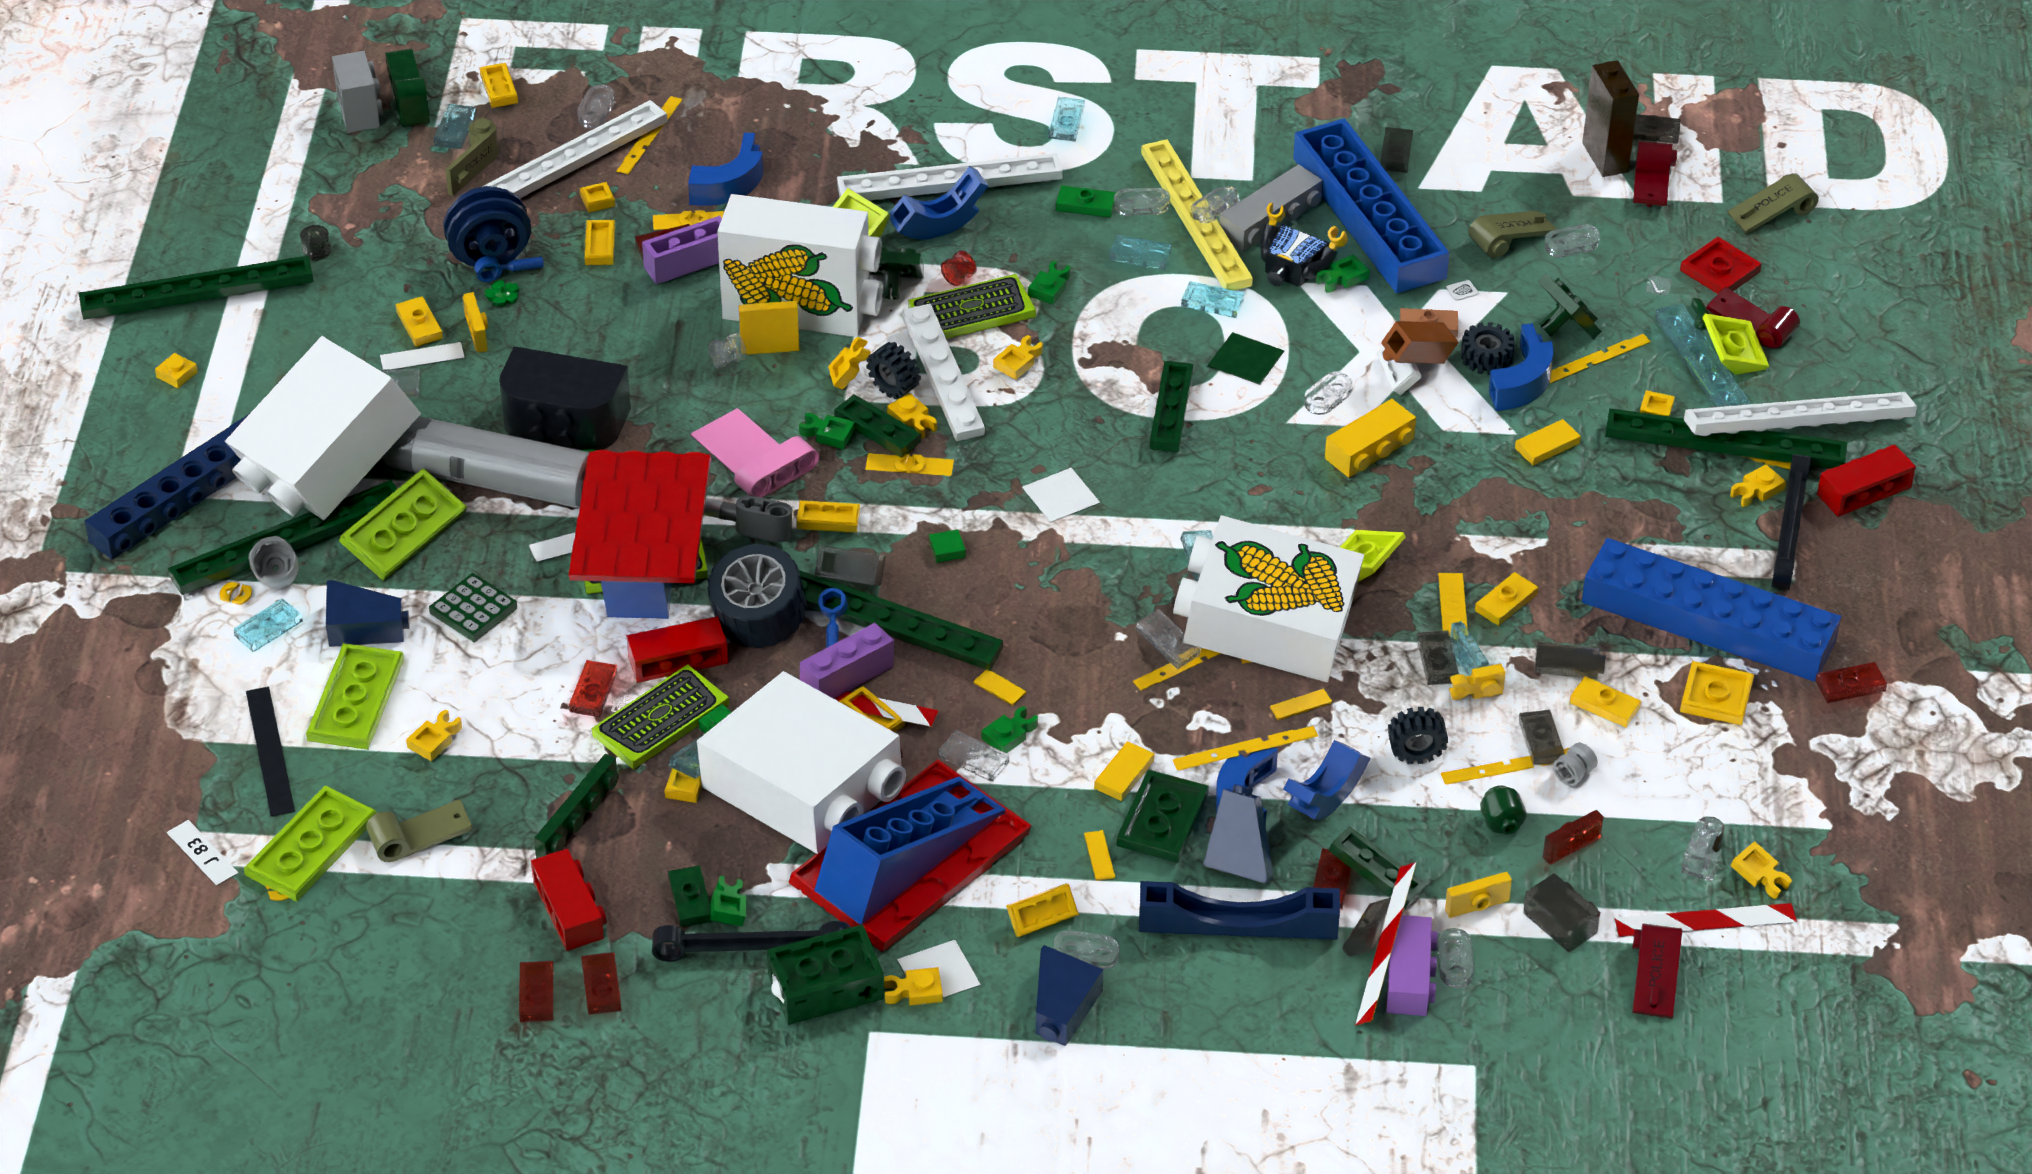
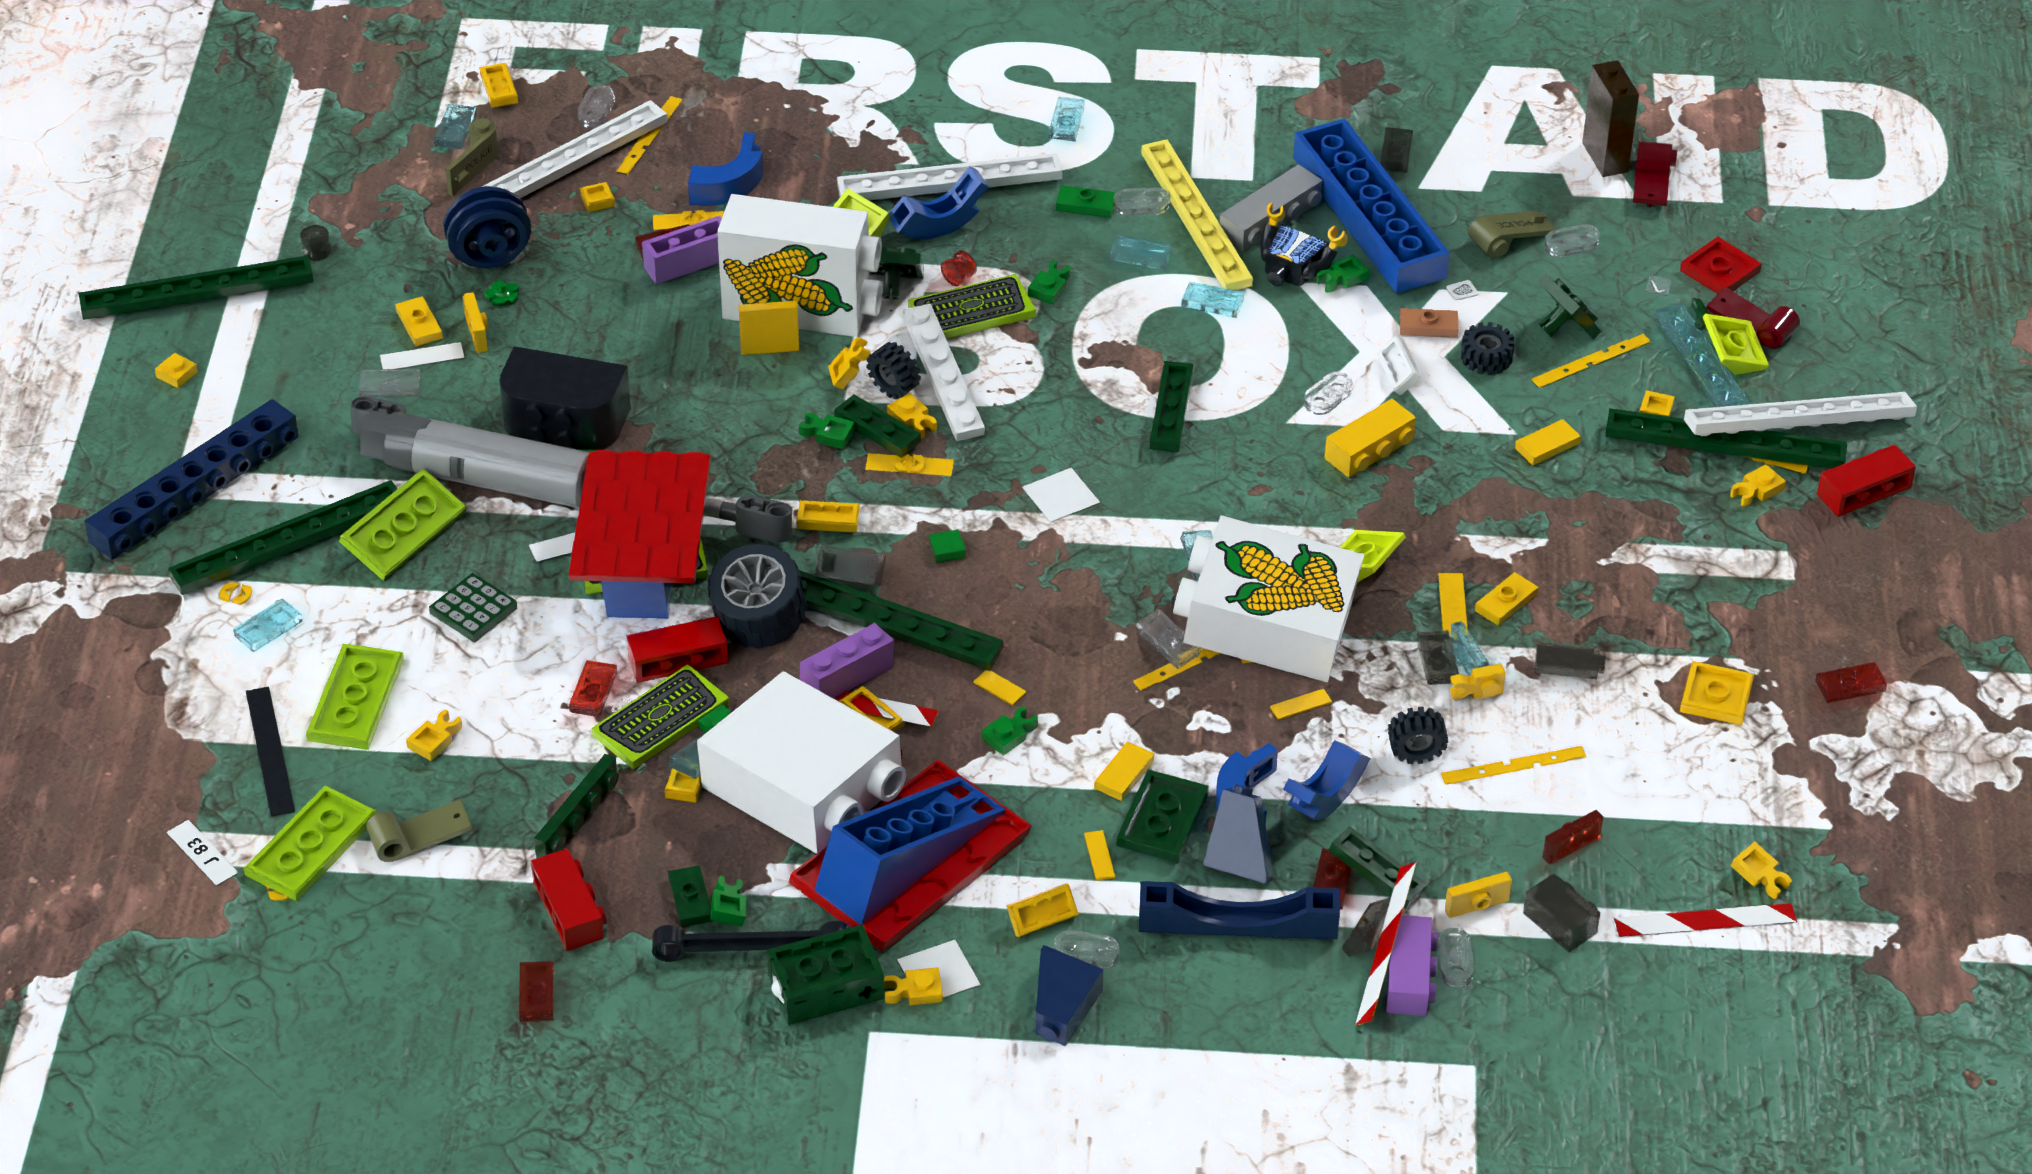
white brick [225,336,421,520] -> none
light grey helmet [249,536,300,589] -> none
dark blue slope [326,580,410,647] -> none
light grey brick [332,51,383,133] -> none
dark green beam [385,48,430,127] -> none
blue piece [474,256,544,282] -> none
clear red plate [581,952,622,1015] -> none
yellow tile [584,220,615,265] -> none
bright pink piece [690,408,819,498] -> none
clear wheel [708,333,747,369] -> none
blue piece [818,588,848,648] -> none
clear plate [939,730,1010,782] -> none
yellow plate [993,335,1043,380] -> none
yellow piece [1172,726,1318,771] -> none
clear plate [1191,186,1239,223] -> none
dark green piece [1208,332,1285,385] -> none
dark orange brick [1381,321,1459,364] -> none
dark green head [1480,785,1527,835] -> none
blue arch [1489,323,1553,411] -> none
clear smoke plate [1519,710,1565,765] -> none
light grey wheel [1553,742,1598,786] -> none
yellow plate [1569,676,1641,728] -> none
blue brick [1581,538,1841,682] -> none
dark red door [1632,923,1682,1019] -> none
clear smoke plate [1633,114,1681,144] -> none
clear leg [1681,816,1725,882] -> none
olive door [1727,173,1819,235] -> none
black piece [1771,454,1811,590] -> none

